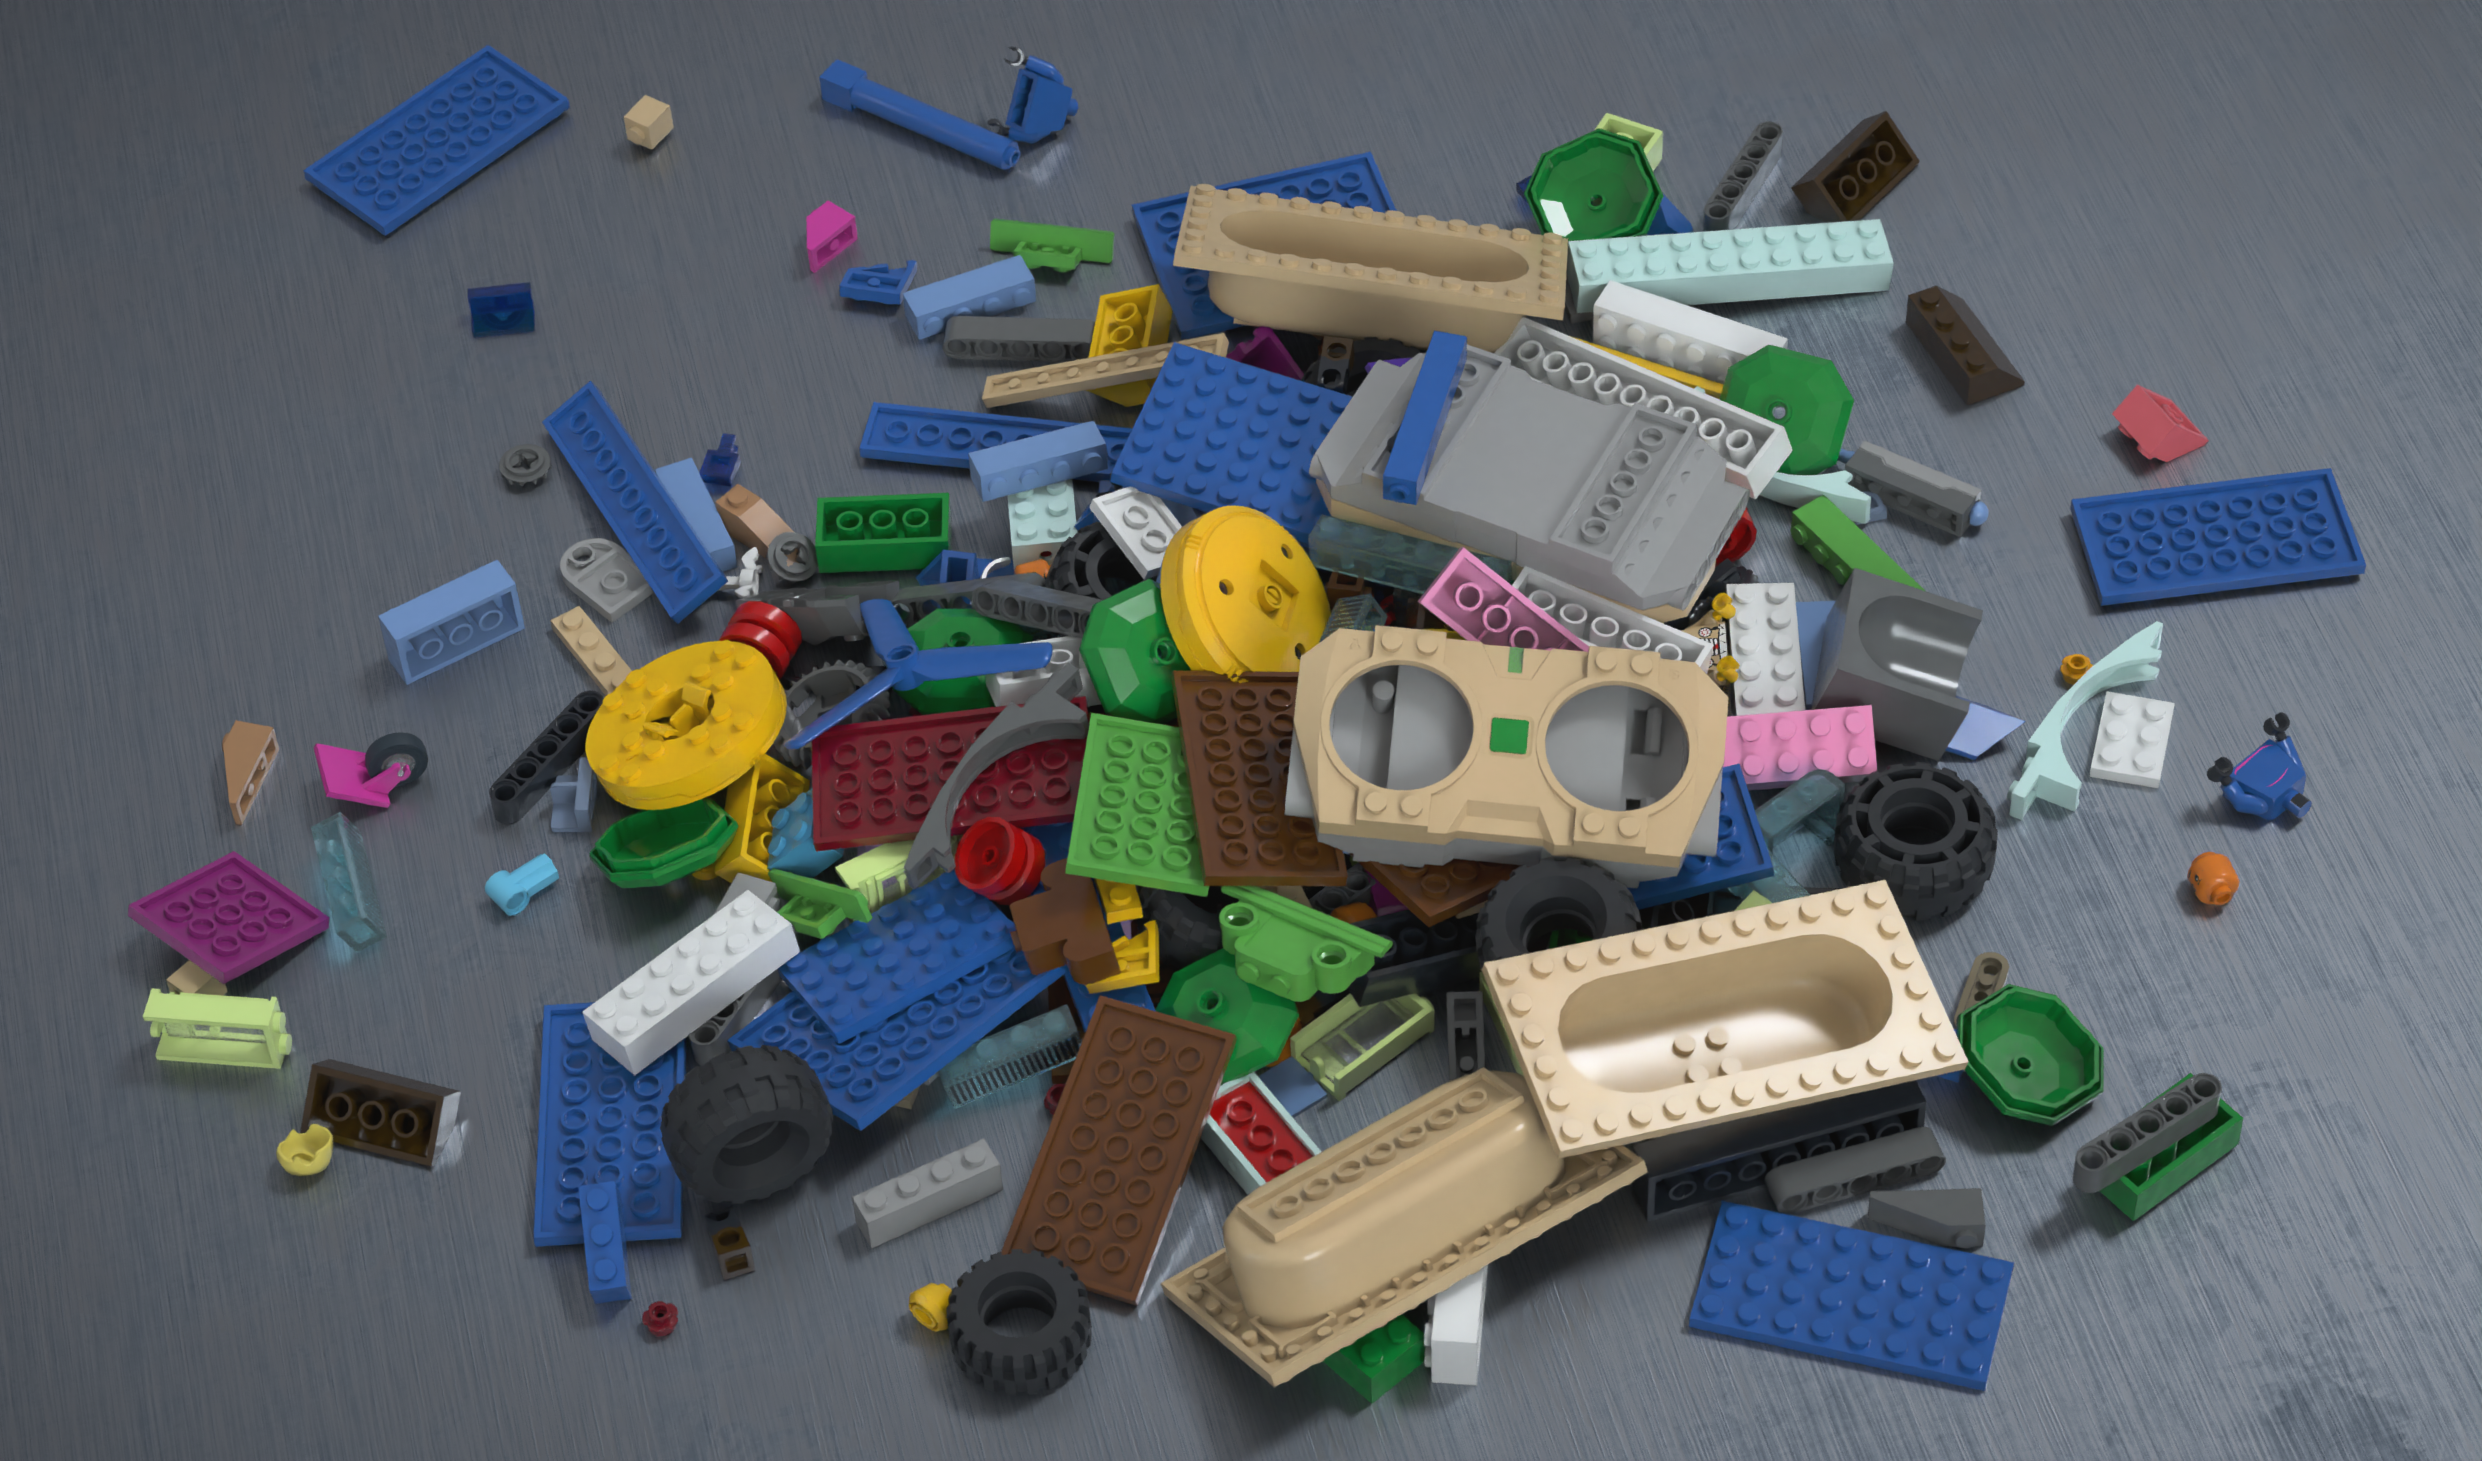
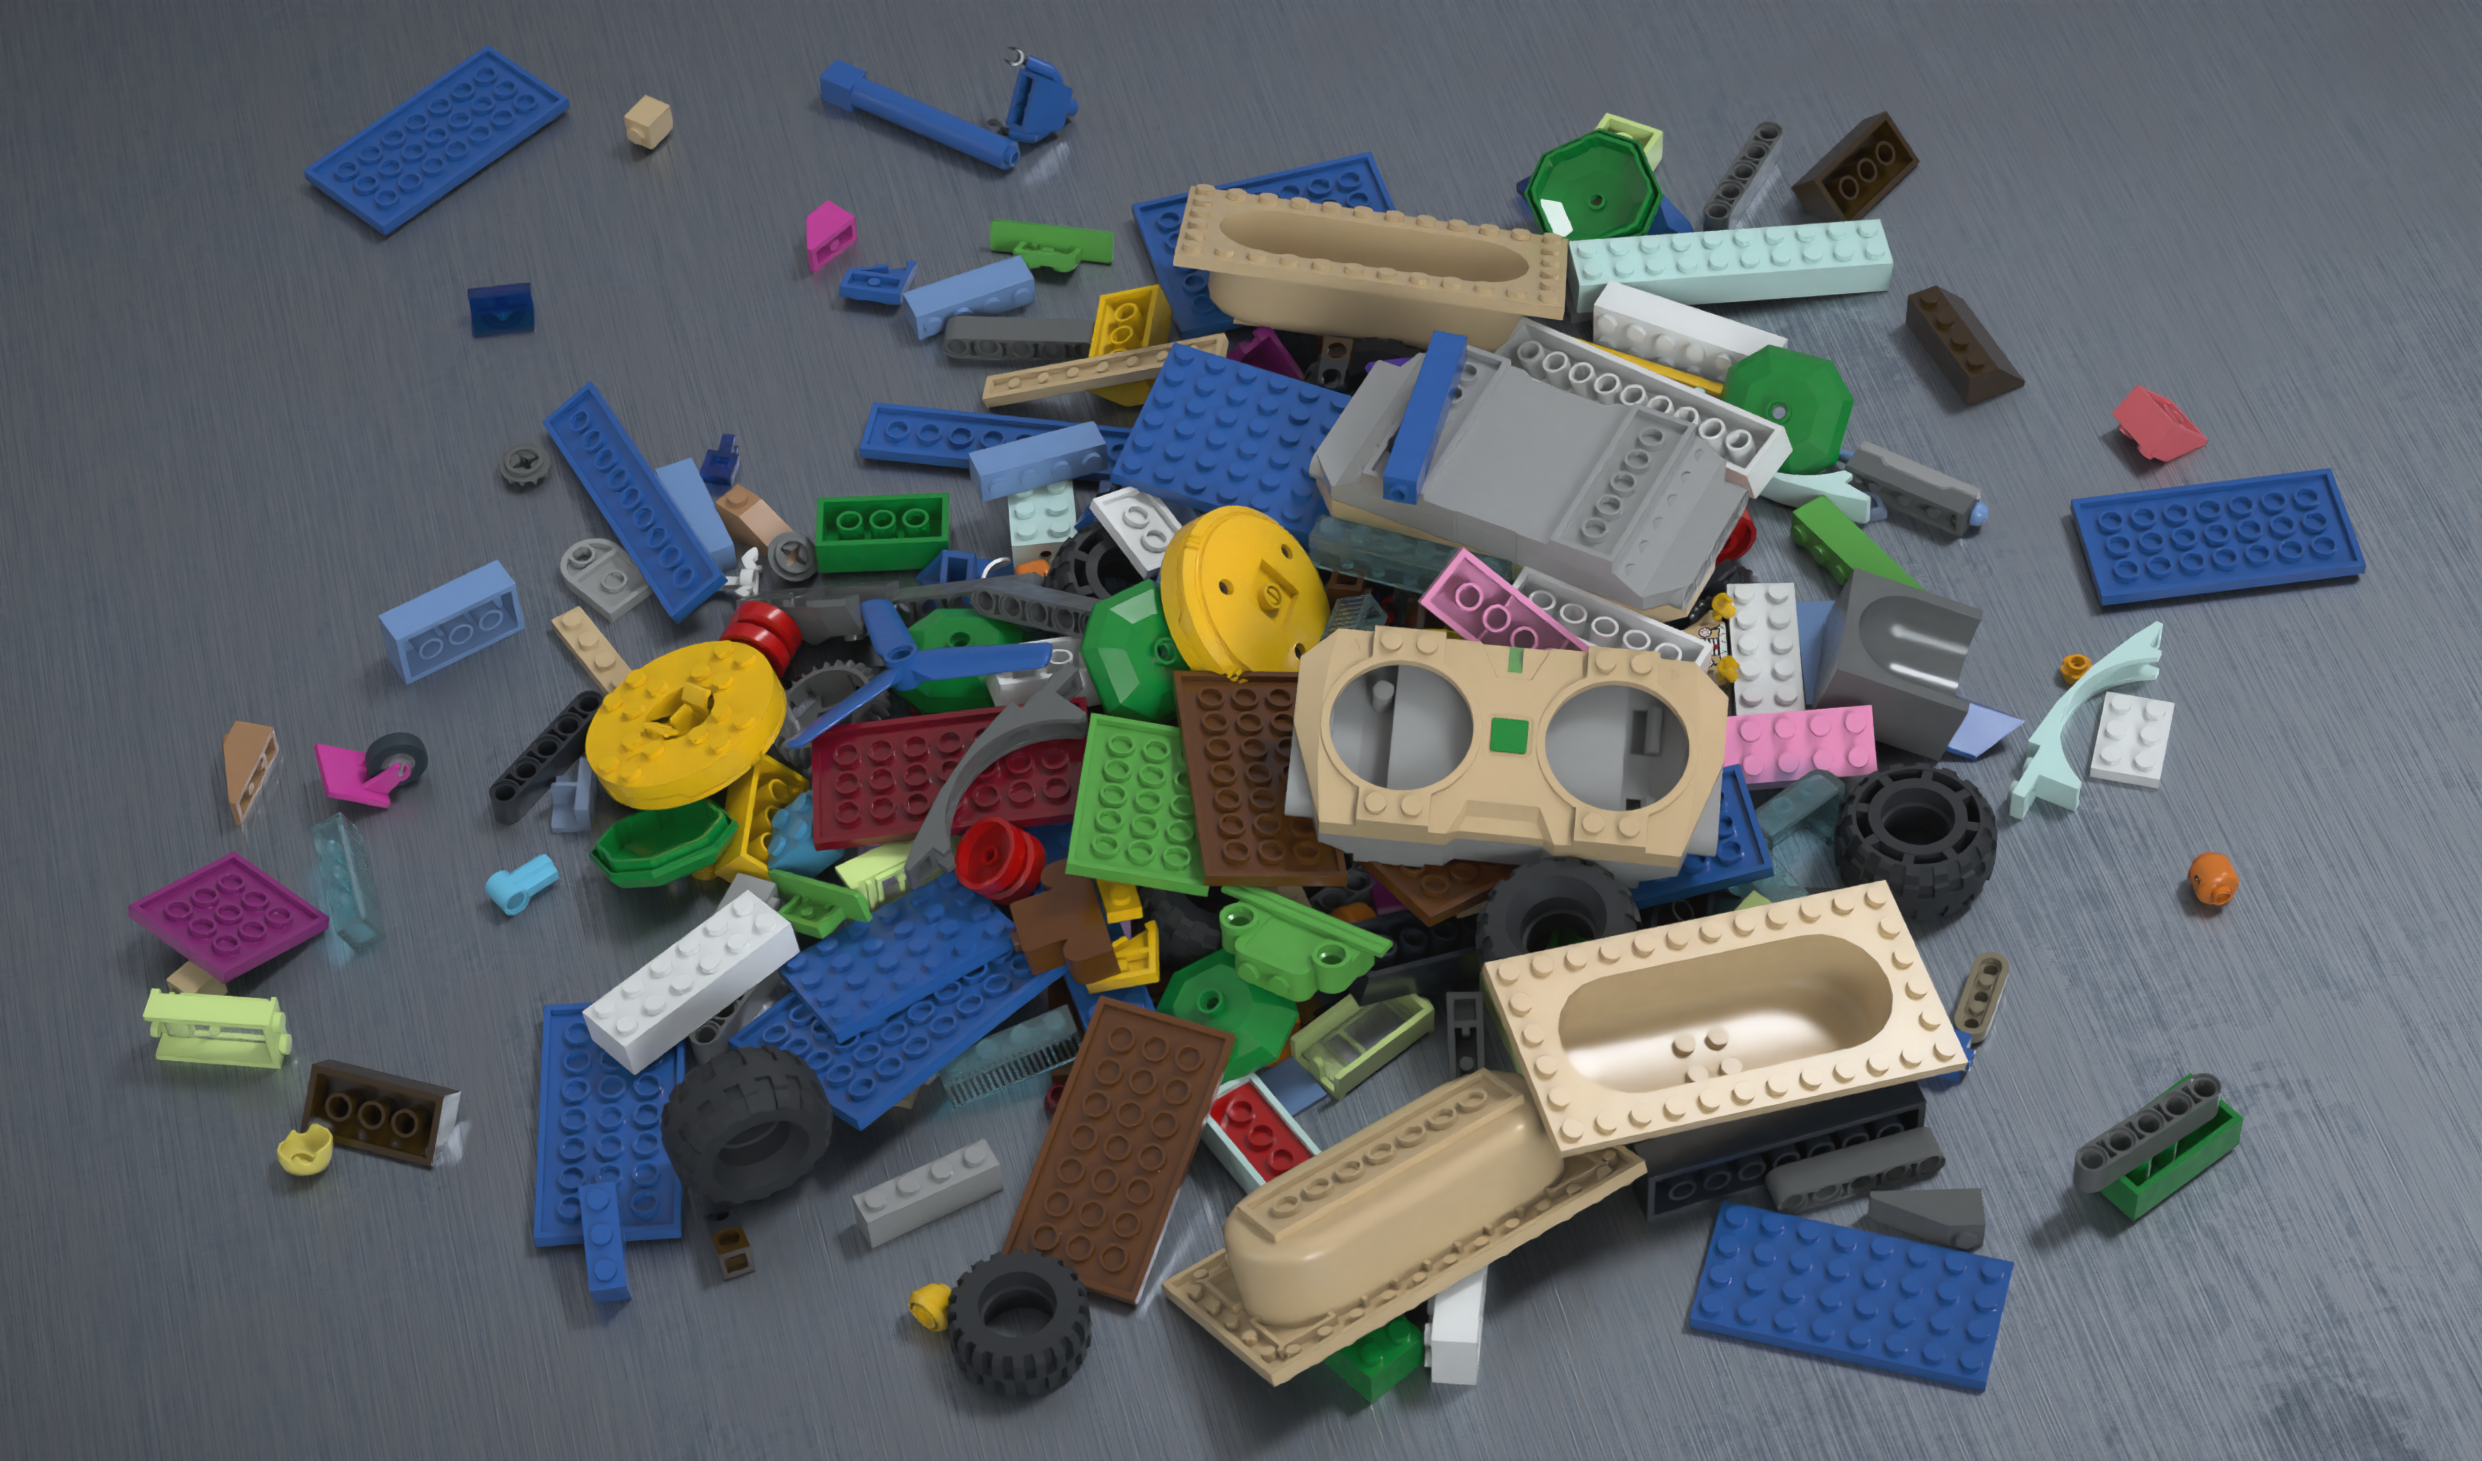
dark red plate [642,1301,678,1336] -> none
green rock [1956,984,2104,1126] -> none
blue torso [2207,712,2312,820] -> none

